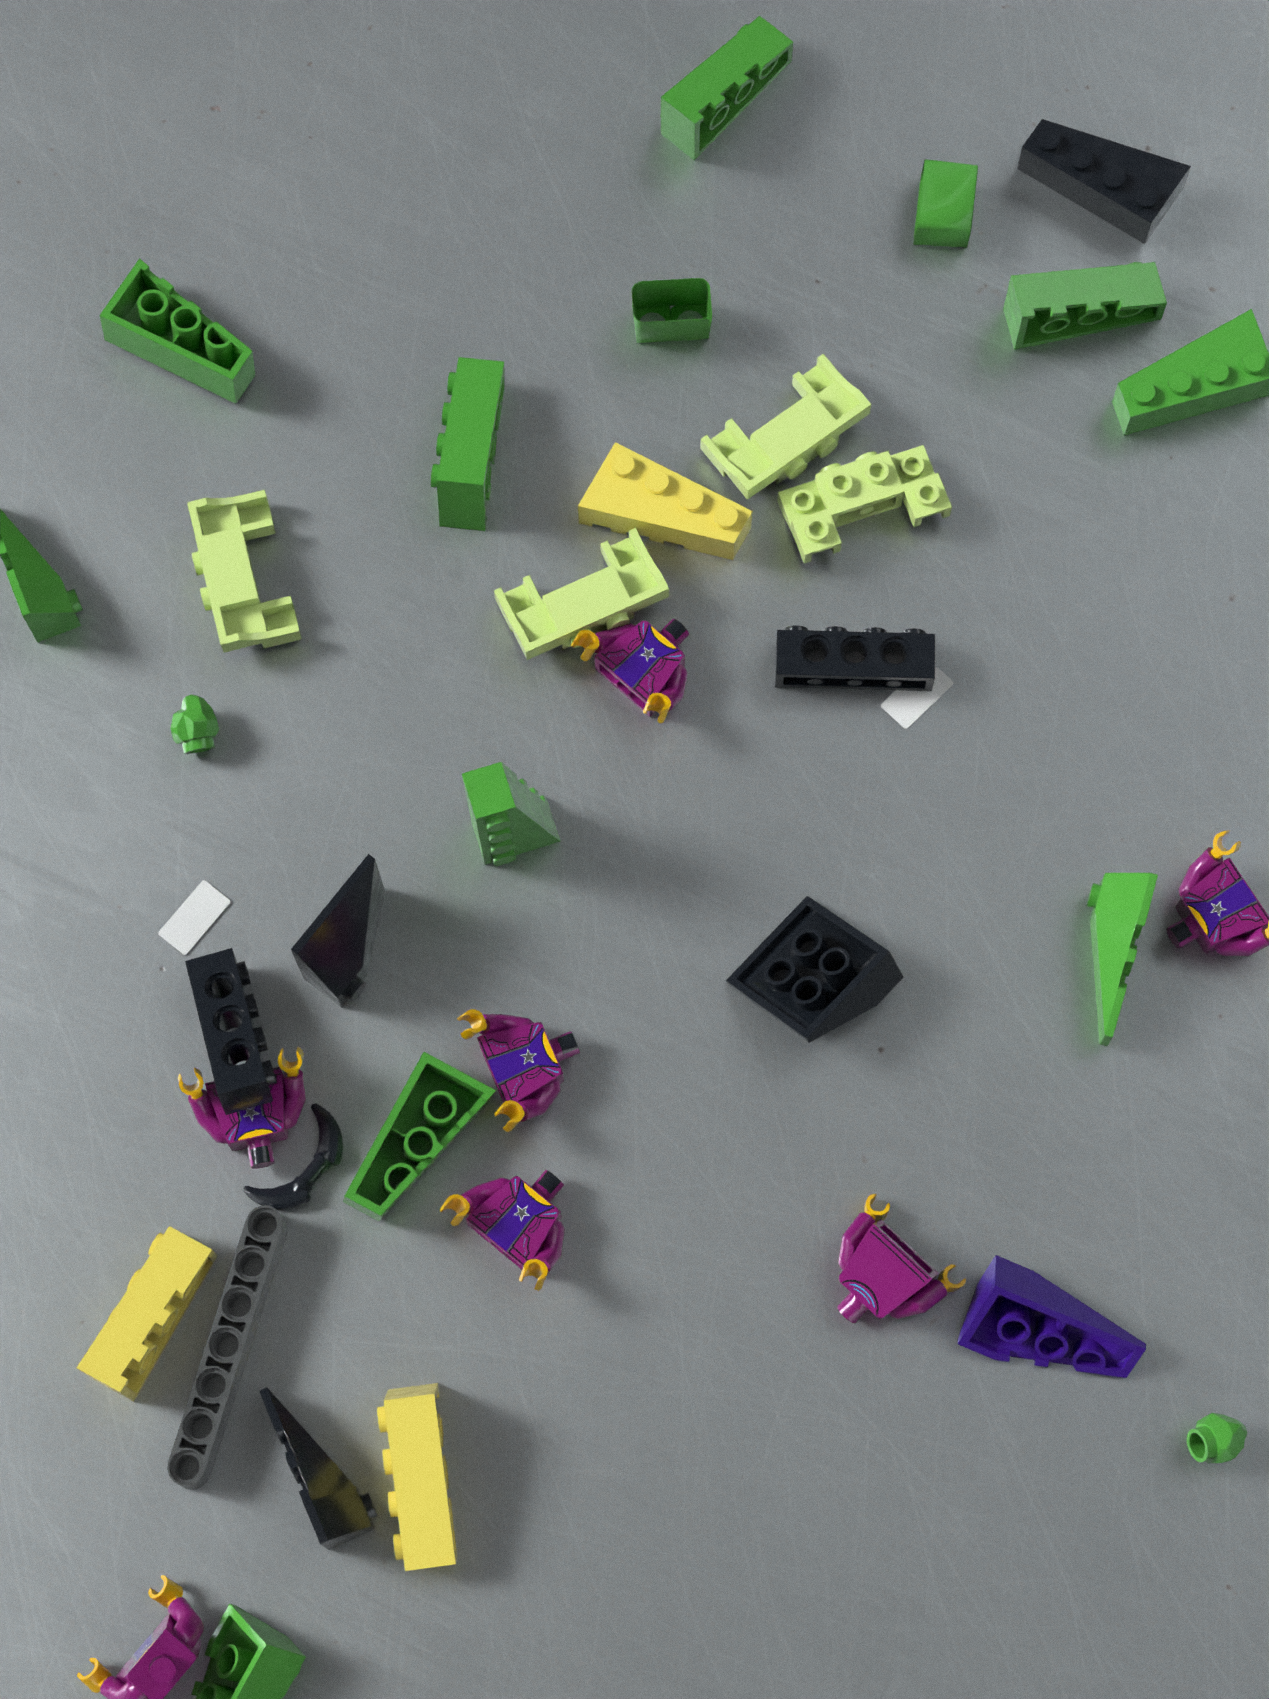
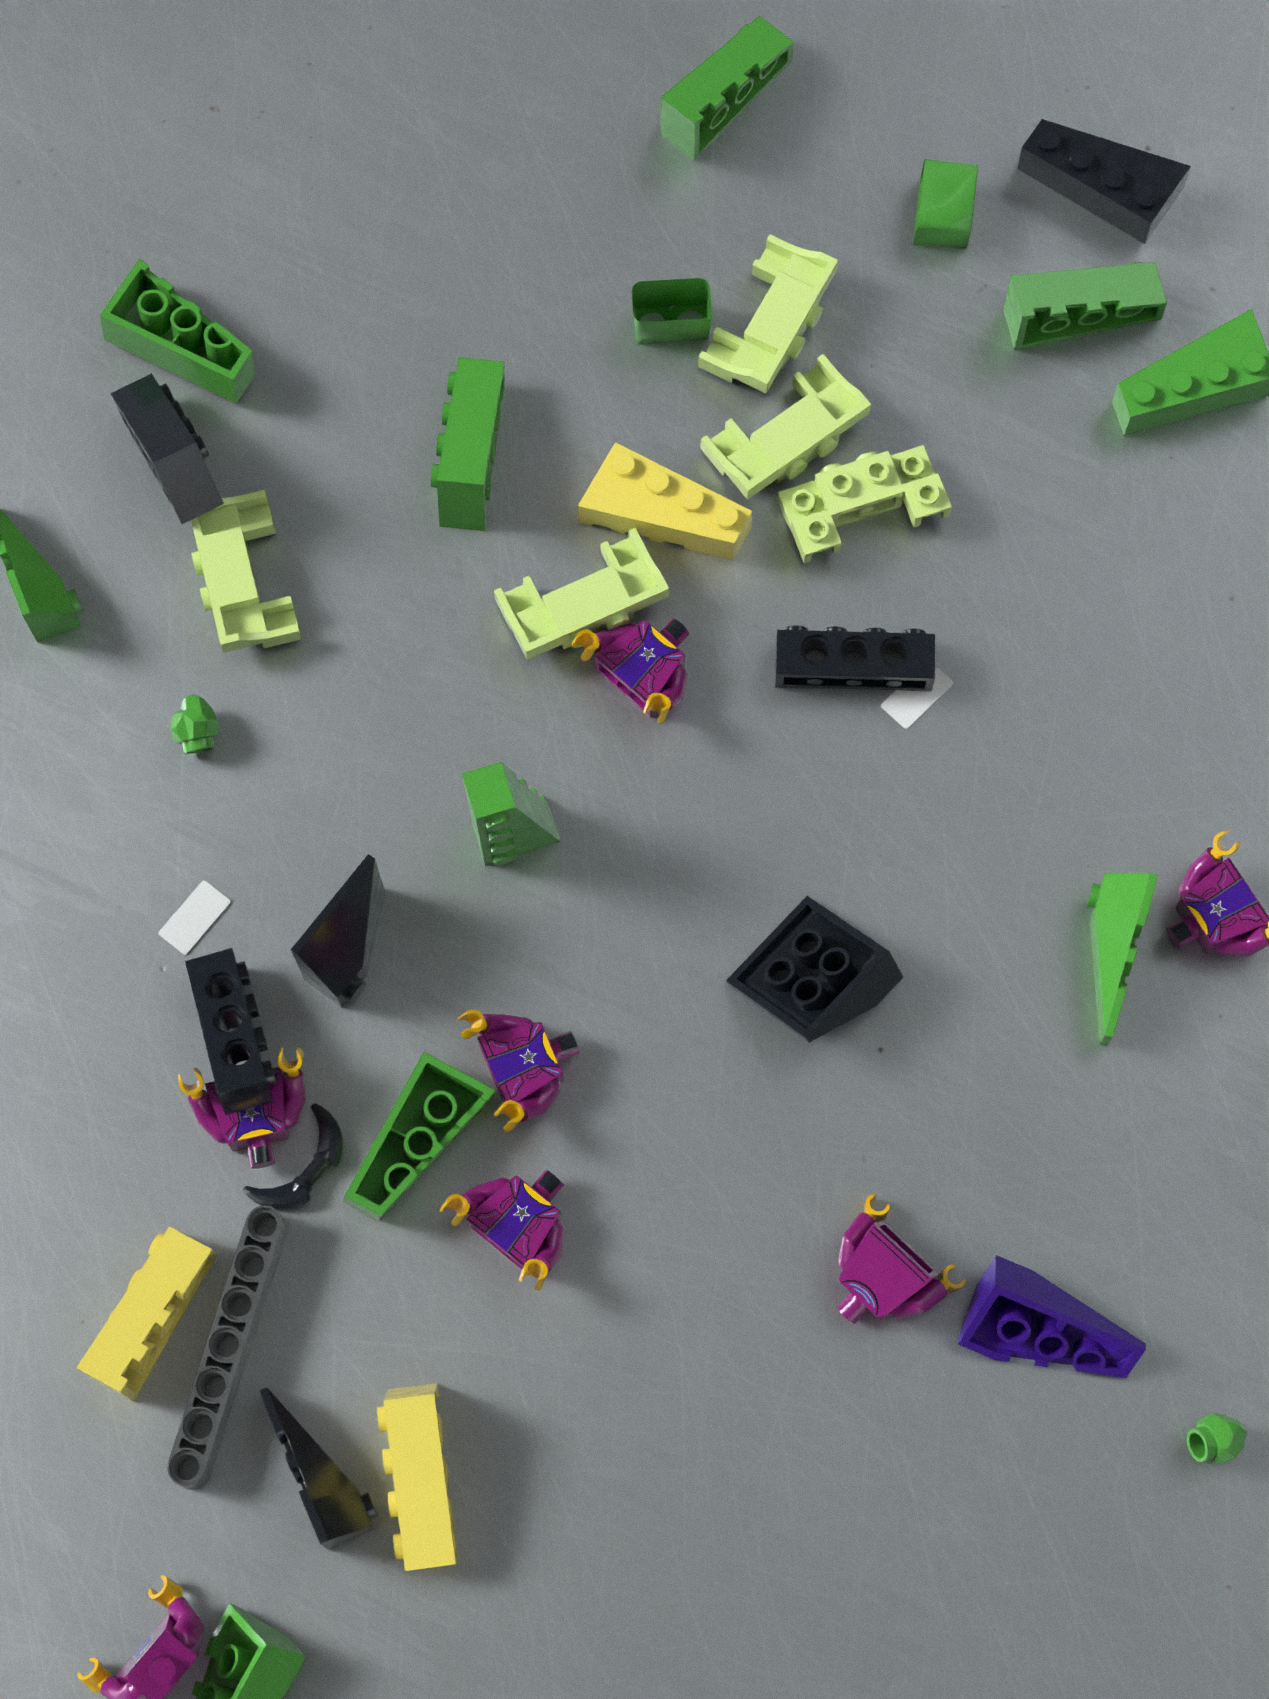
none -> black wedge [110,373,224,524]
none -> yellowish green bracket [698,234,838,393]

